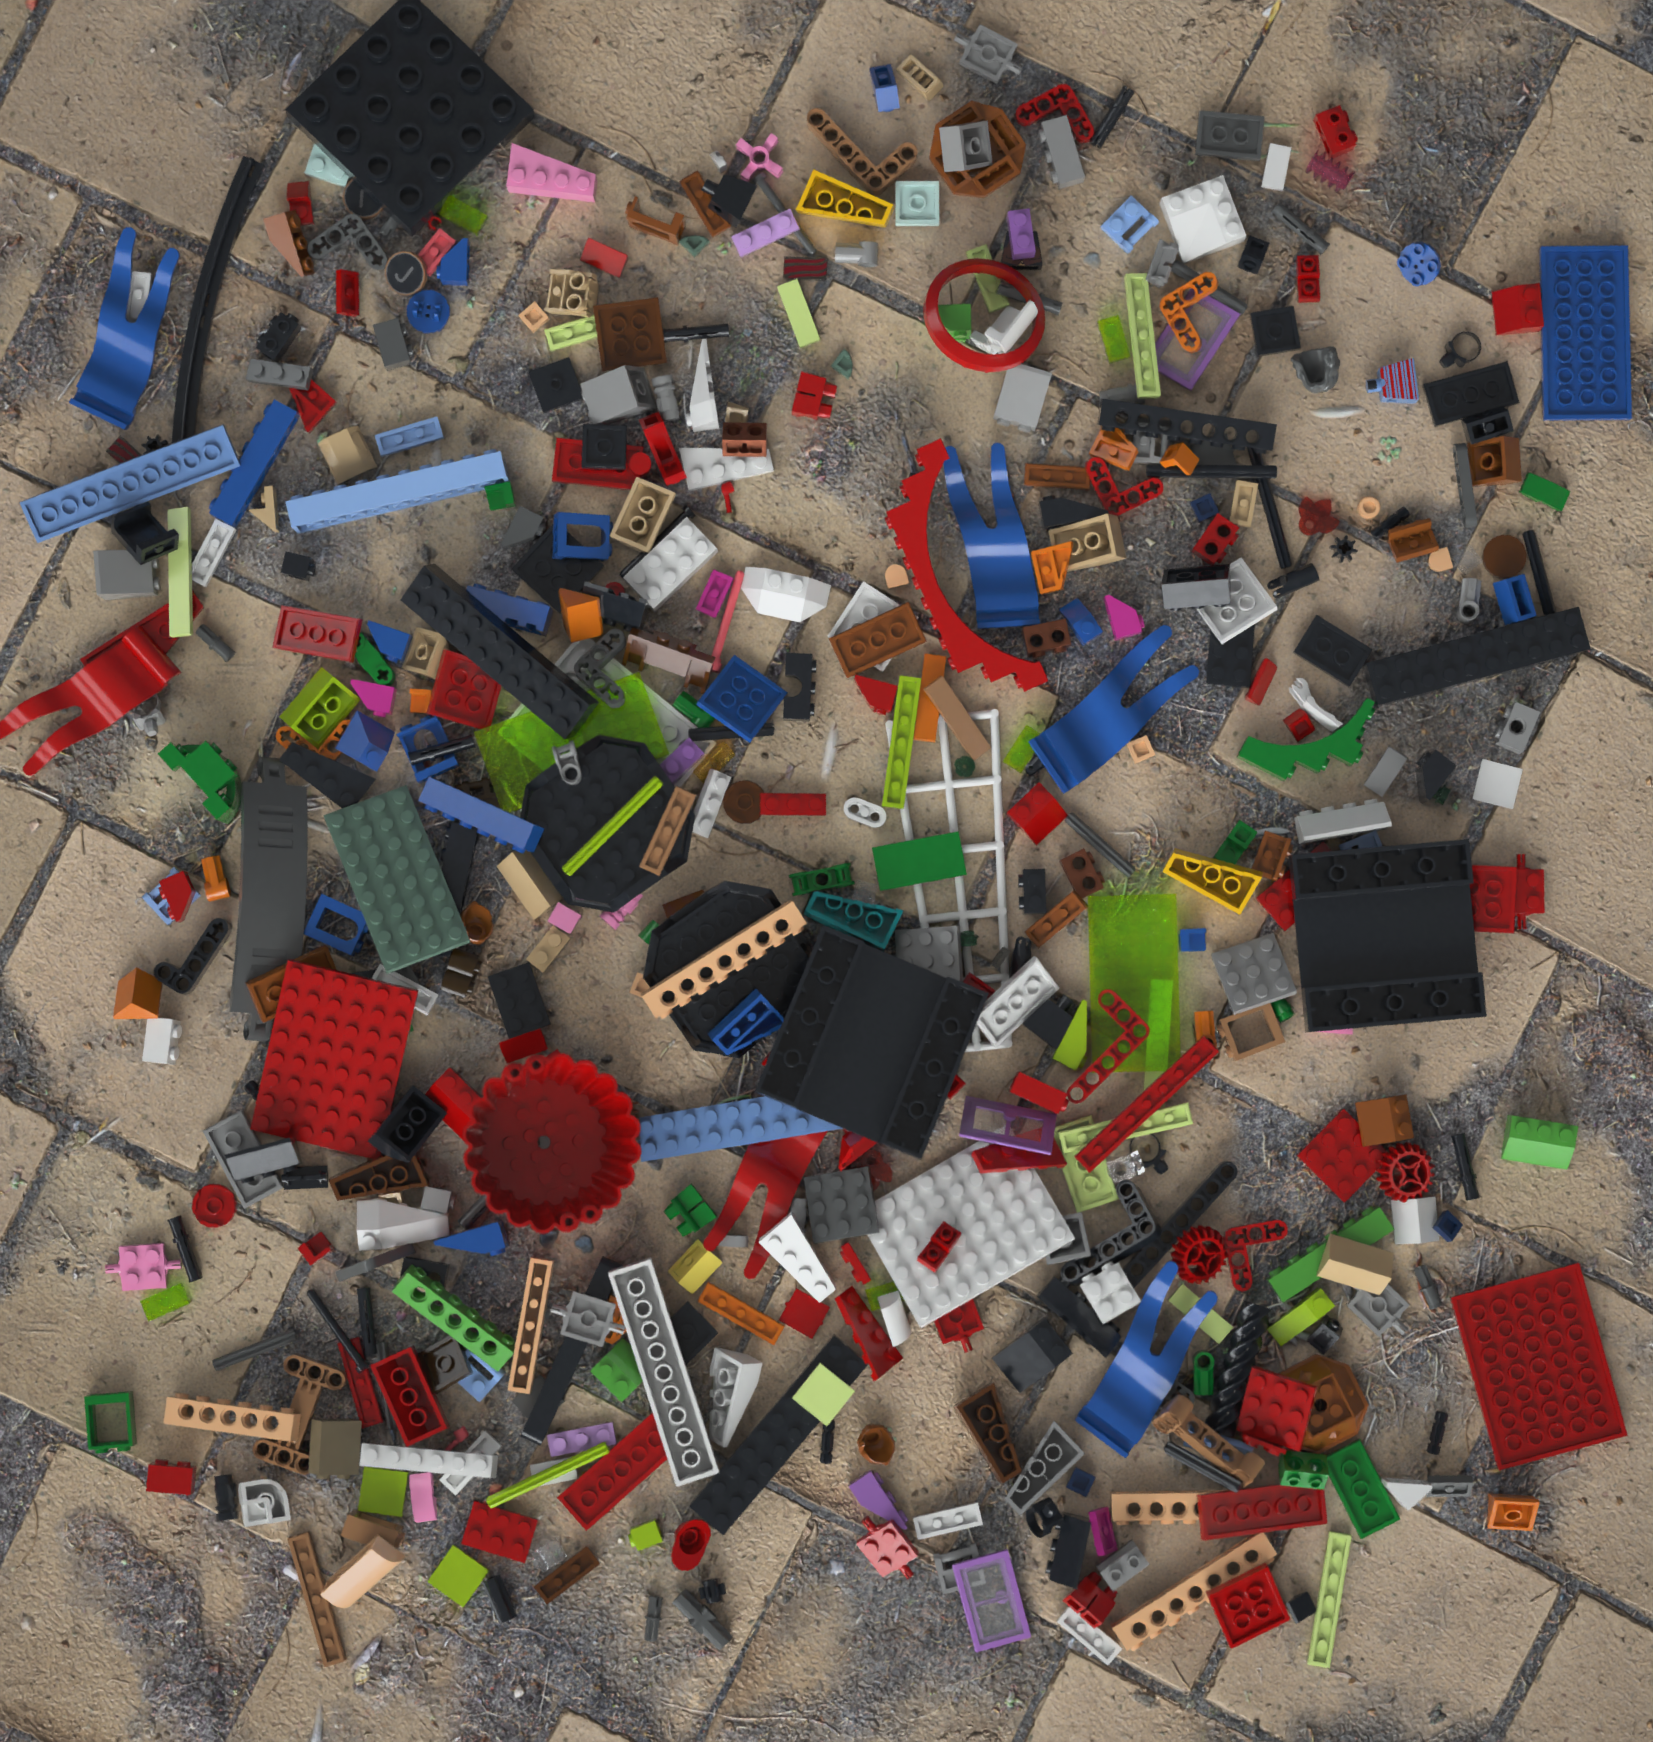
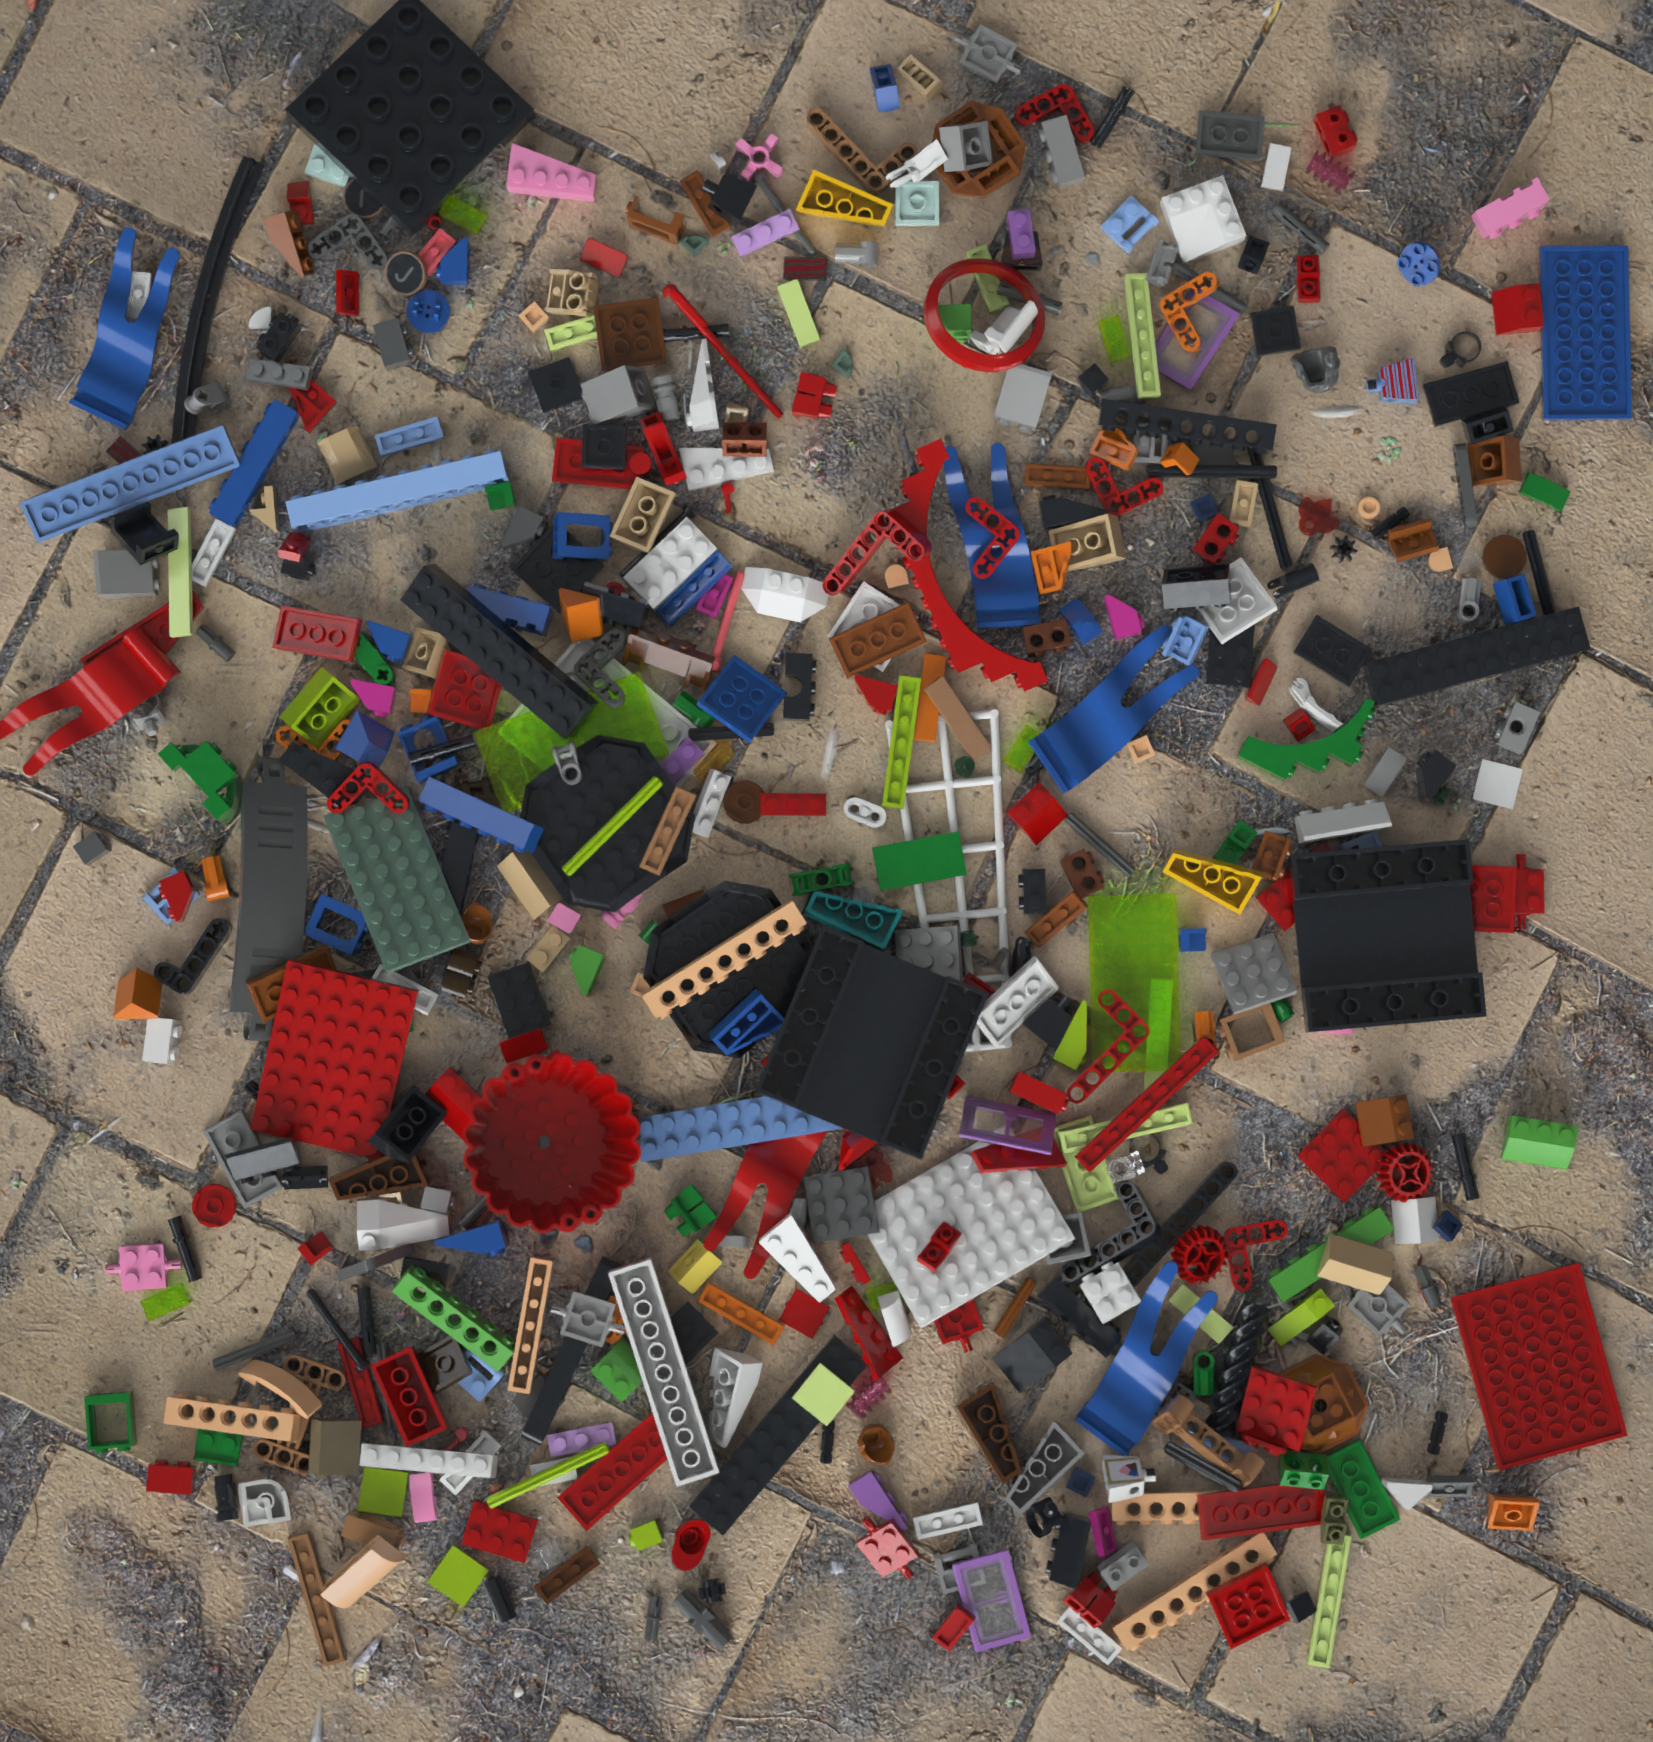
none -> dark grey brick [73,832,111,866]
none -> light grey piece [184,381,229,415]
none -> green plate [193,1429,243,1467]
none -> light nougat slope [238,1360,322,1419]
none -> white tile [248,307,273,330]
none -> red plate [278,532,311,562]
none -> red beam [327,761,410,814]
none -> bright green slope [569,945,606,997]
none -> blue tile [656,549,733,627]
none -> red bar [663,284,784,419]
none -> red beam [822,508,932,596]
none -> clear pink piece [845,1375,892,1419]
none -> white arm [886,139,948,189]
none -> red tile [932,1603,976,1651]
none -> red beam [966,497,1020,579]
none -> dark orange axle [994,1277,1037,1338]
none -> black brick [1077,363,1109,398]
none -> white torso [1102,1455,1156,1503]
none -> medium blue bracket [1162,614,1209,666]
none -> olive slope [1320,1495,1348,1545]
none -> bright pink wedge [1471,177,1550,240]

